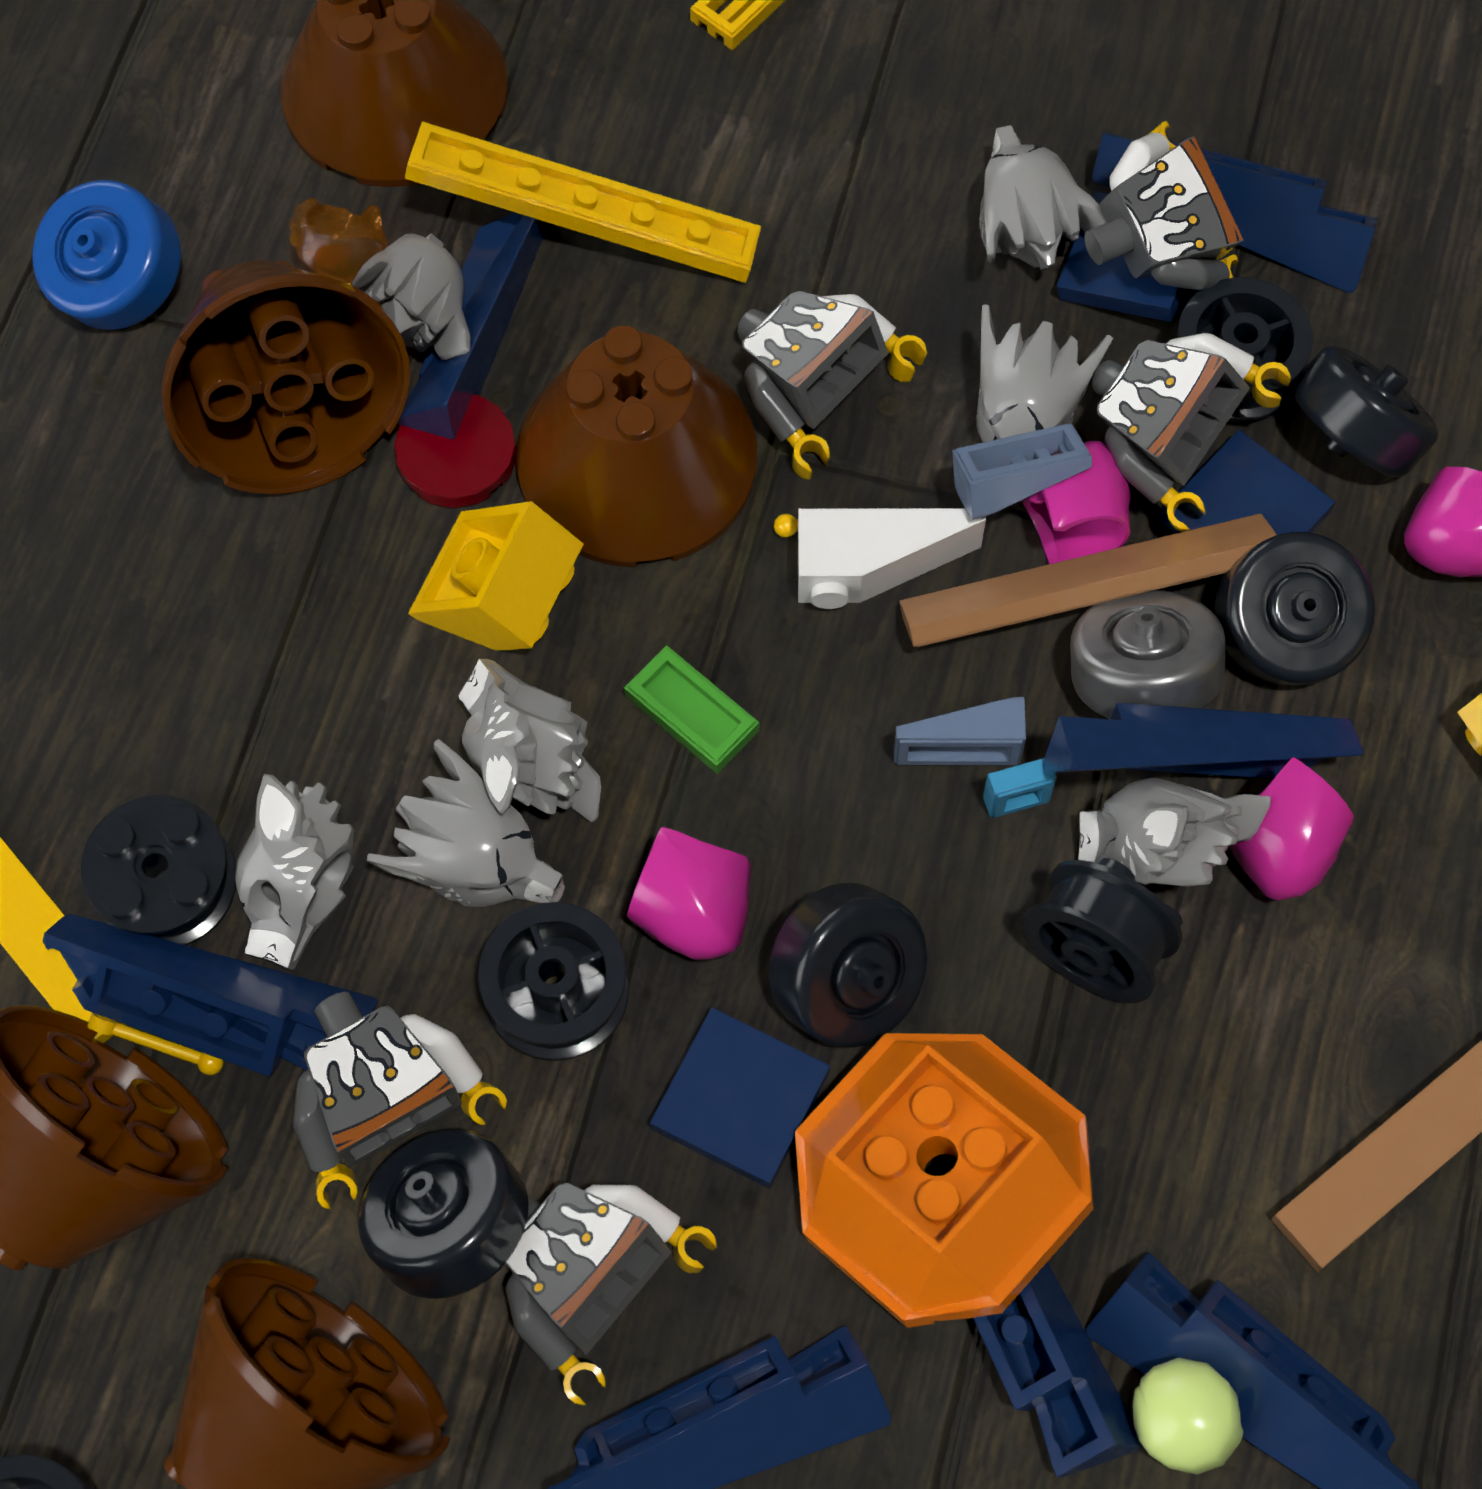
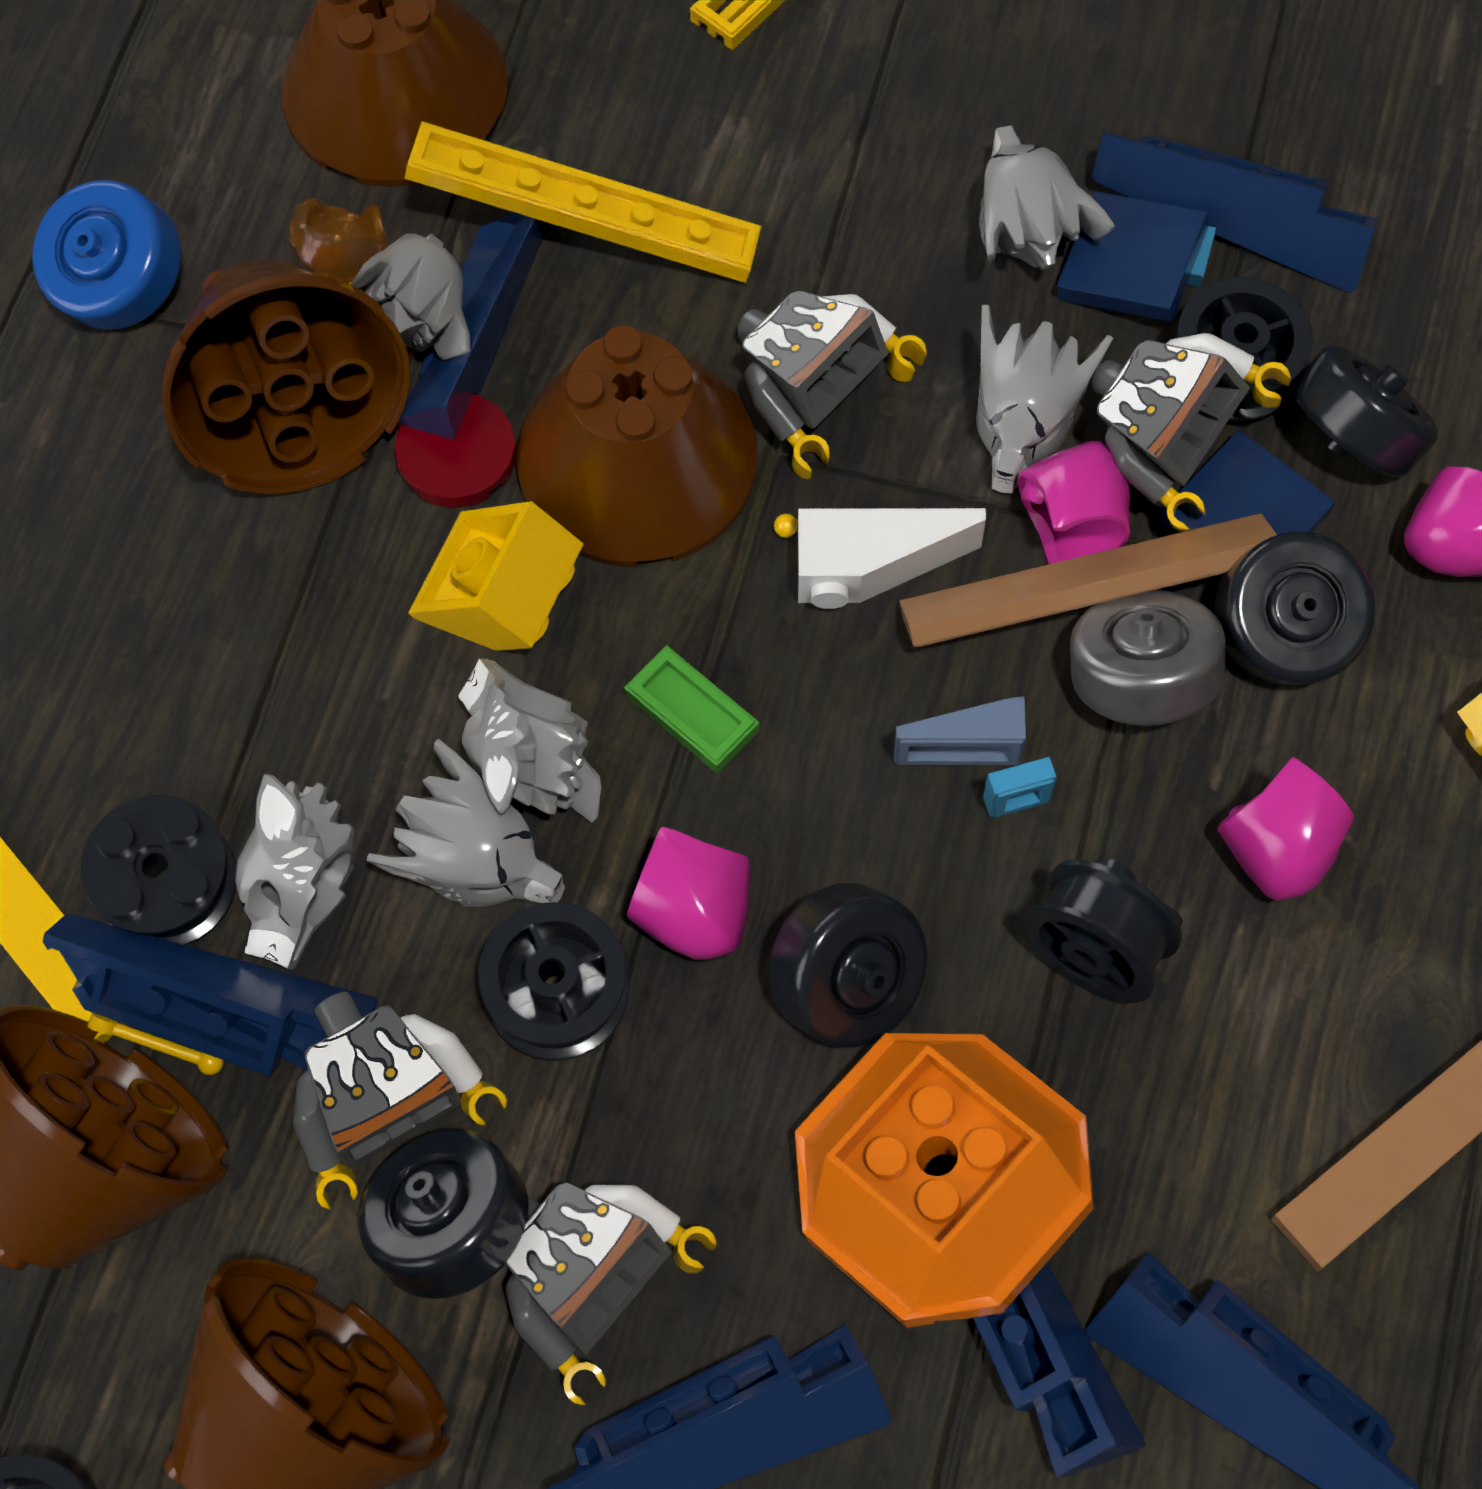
dark blue tile [650,1007,830,1189] -> none
sand blue slope [952,423,1092,520] -> none
dark blue wedge [1042,703,1363,779] -> none
light grey piece [1078,778,1271,887] -> none
torso [1084,121,1244,291] -> none
yellowish green hair [1132,1358,1243,1474] -> none

